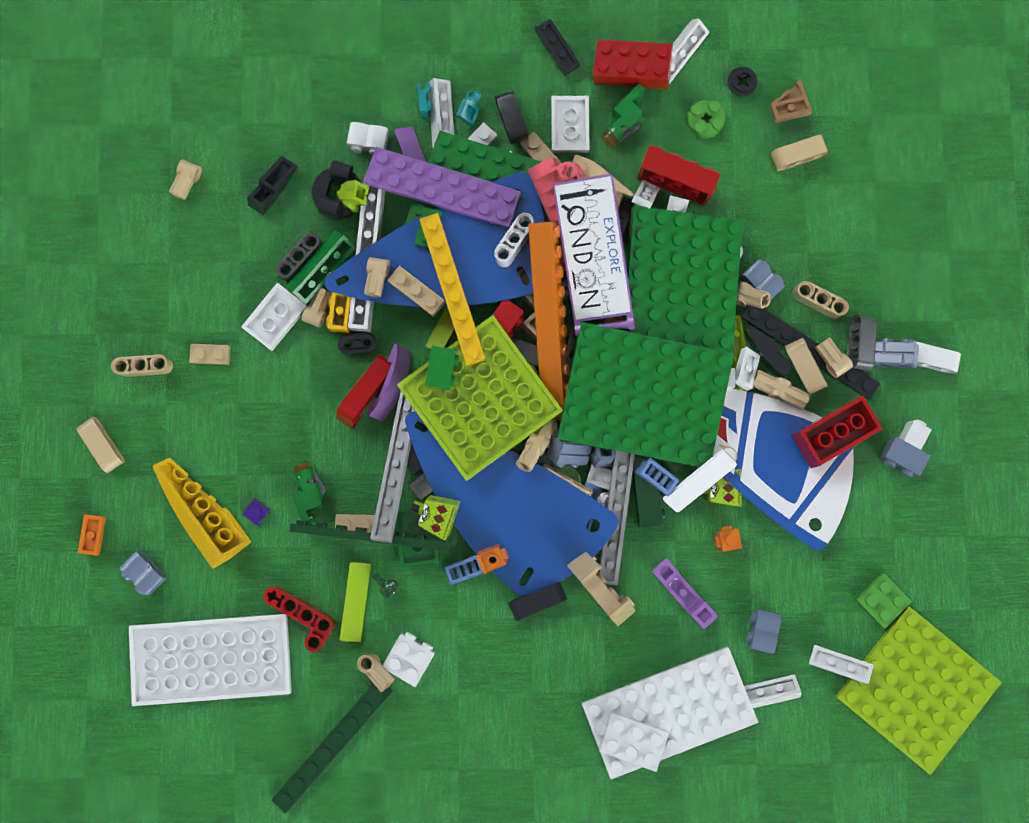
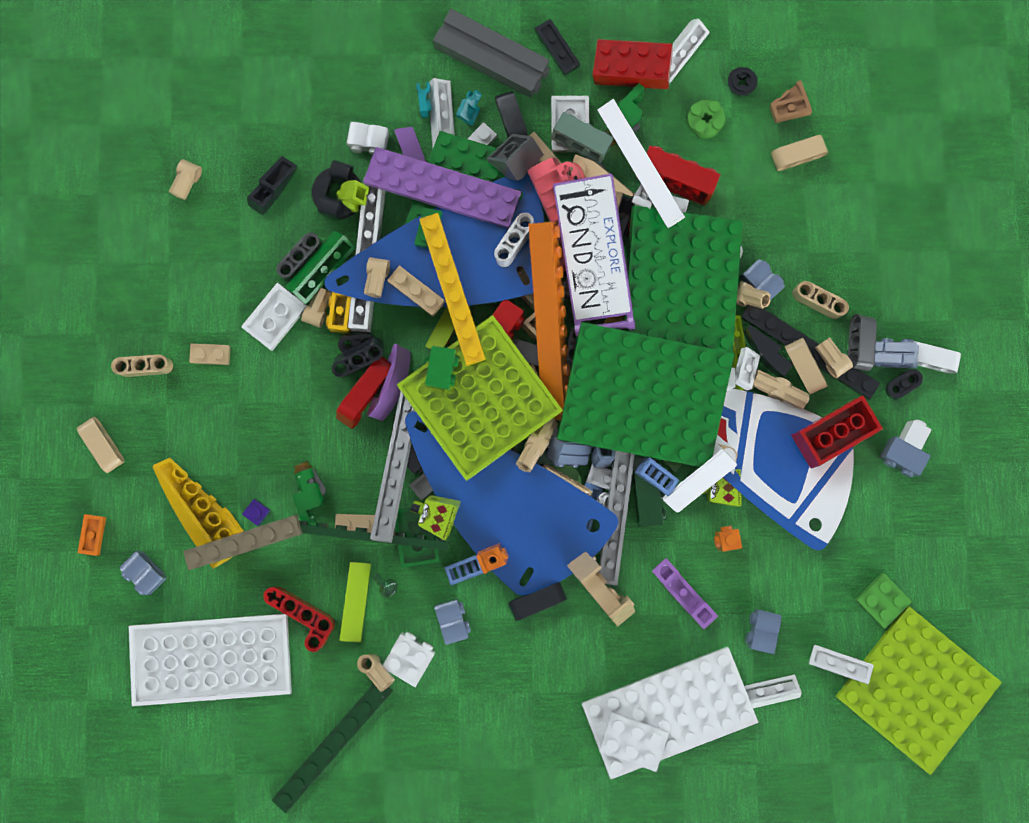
none -> dark tan plate [183,515,302,570]
none -> black beam [332,337,384,377]
none -> dark grey brick [433,9,550,98]
none -> sand blue brick [435,599,471,645]
none -> dark grey slope [487,134,544,181]
none -> sand green brick [551,112,614,165]
none -> white tile [598,99,685,228]
none -> black plate [885,369,923,399]

